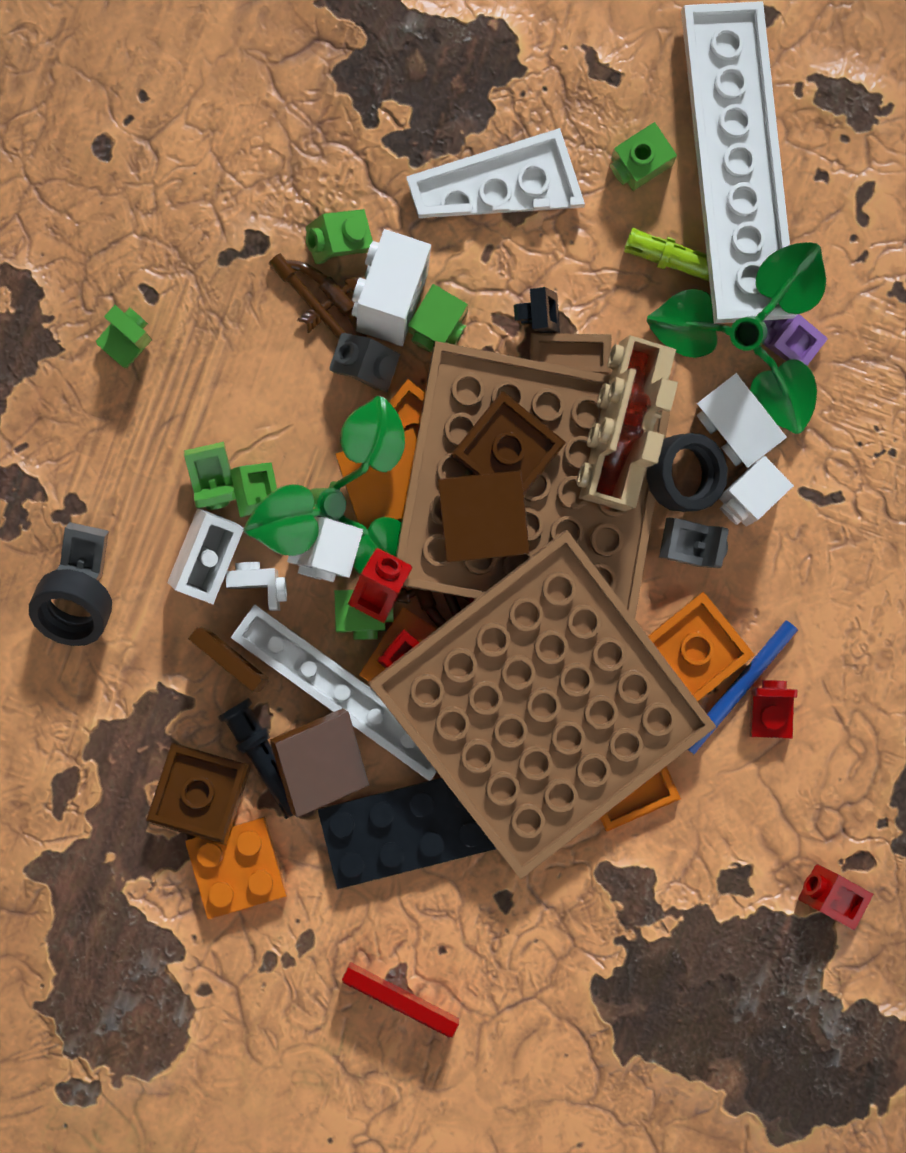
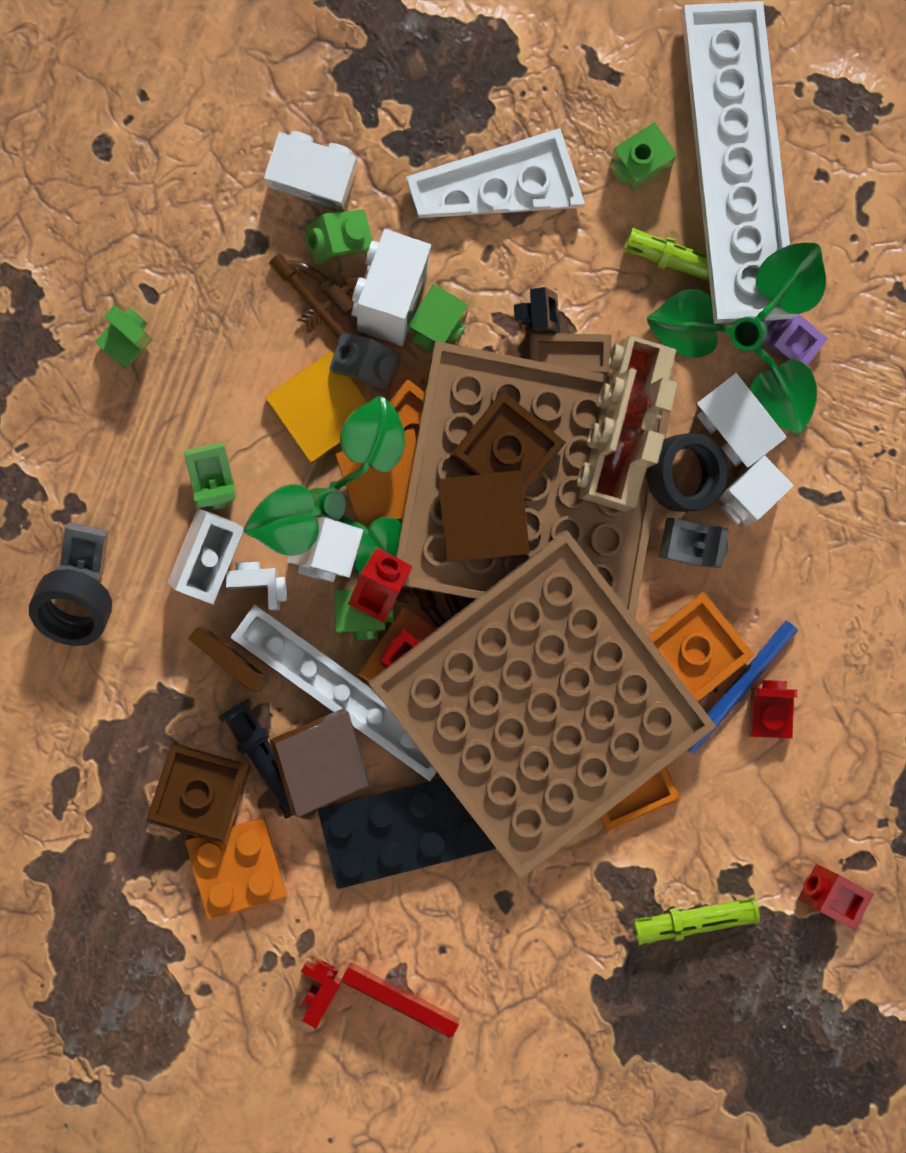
bright green bracket [230,462,277,517] -> none
none -> white brick [264,131,358,211]
none -> light orange tile [265,351,368,464]
none -> red bracket [300,959,343,1029]
none -> lime pin [633,897,760,945]

